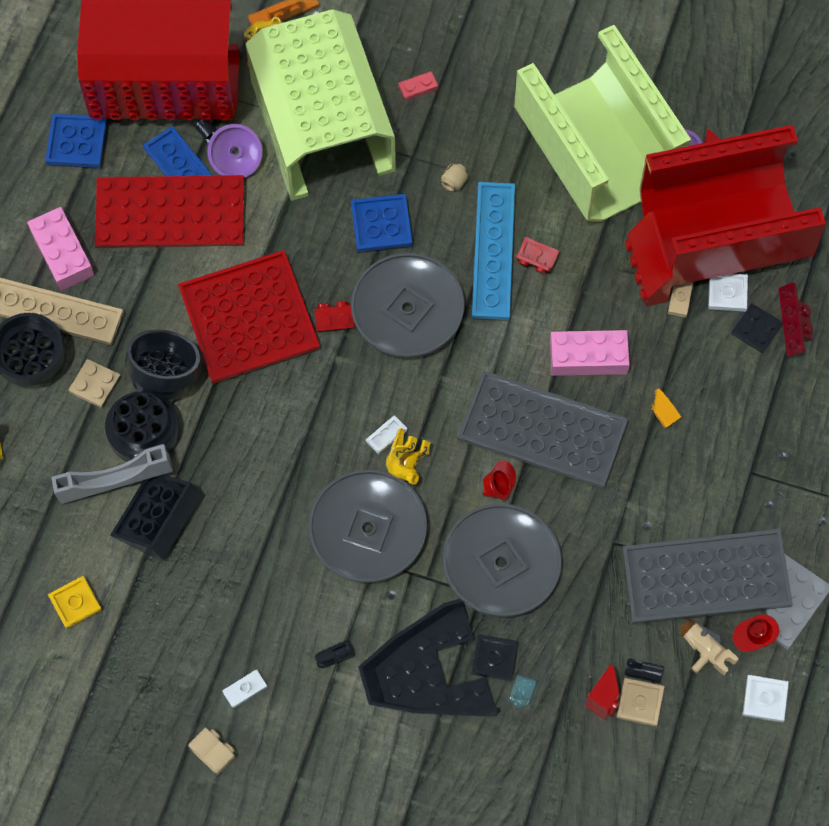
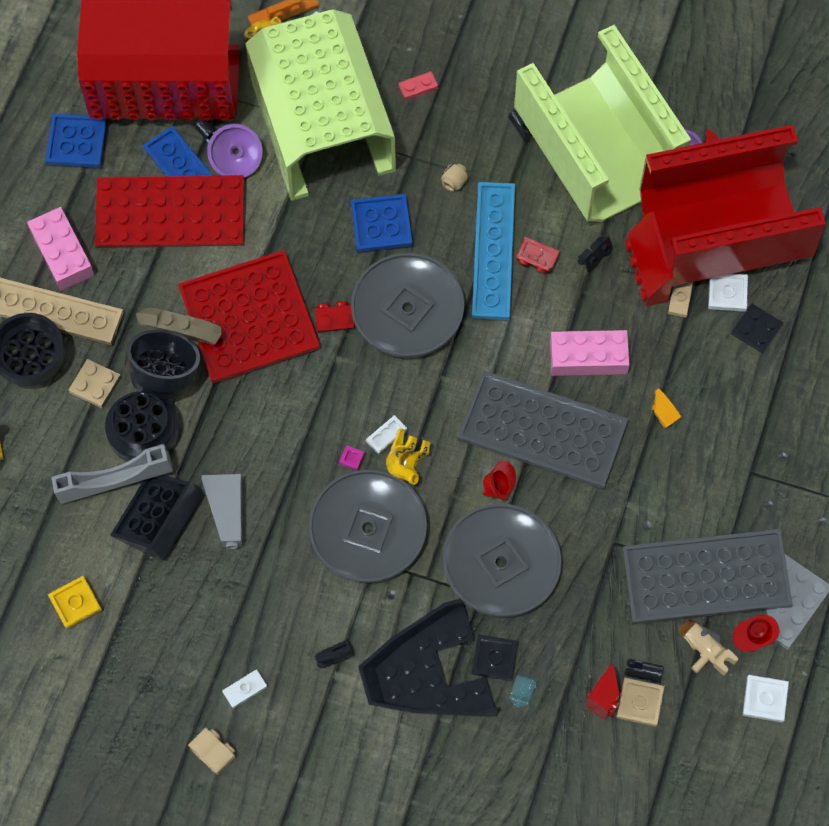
dark red bracket [778,282,813,357] -> none
none -> dark tan brick [136,308,221,345]
none -> light grey slope [201,474,242,550]
none -> dark pink plate [339,445,365,471]
none -> black hinge [508,109,533,142]
none -> black hinge [577,236,613,272]

